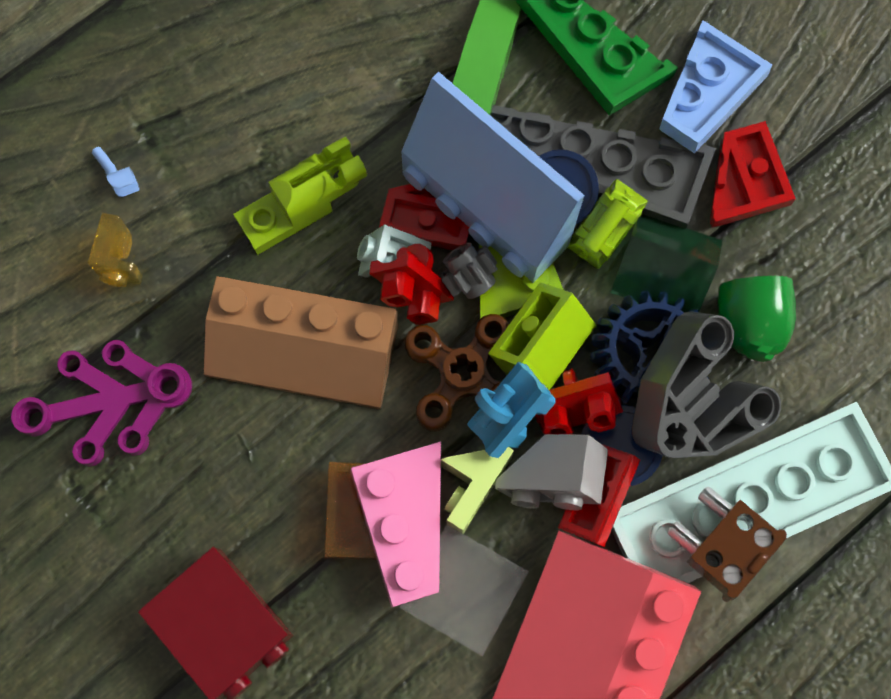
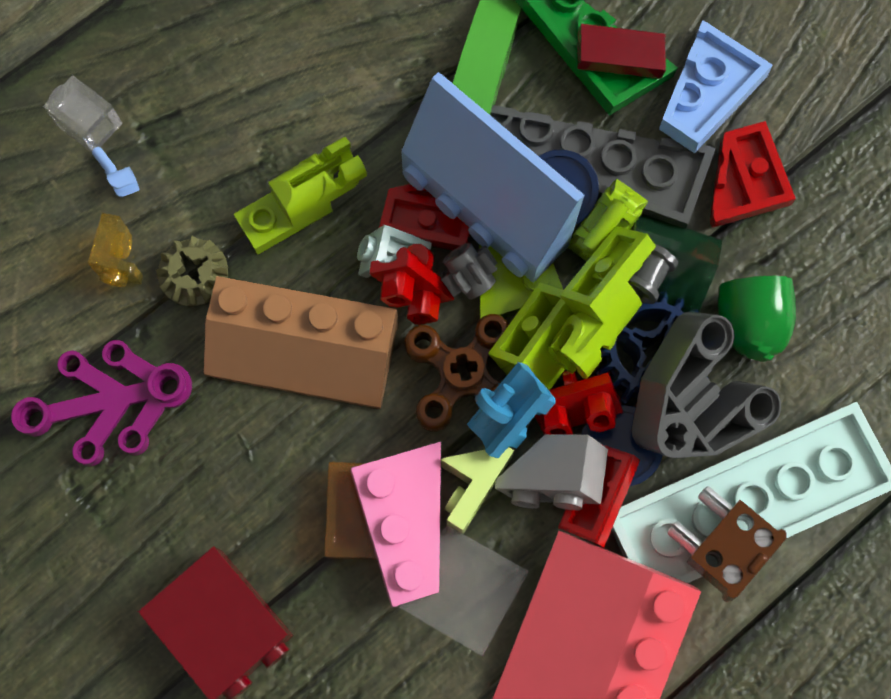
none -> clear brick [43,75,123,152]
none -> olive gear [156,236,228,306]
none -> lime plate [548,226,656,379]
none -> dark red tile [577,24,666,79]
none -> dark grey bush [628,244,678,304]

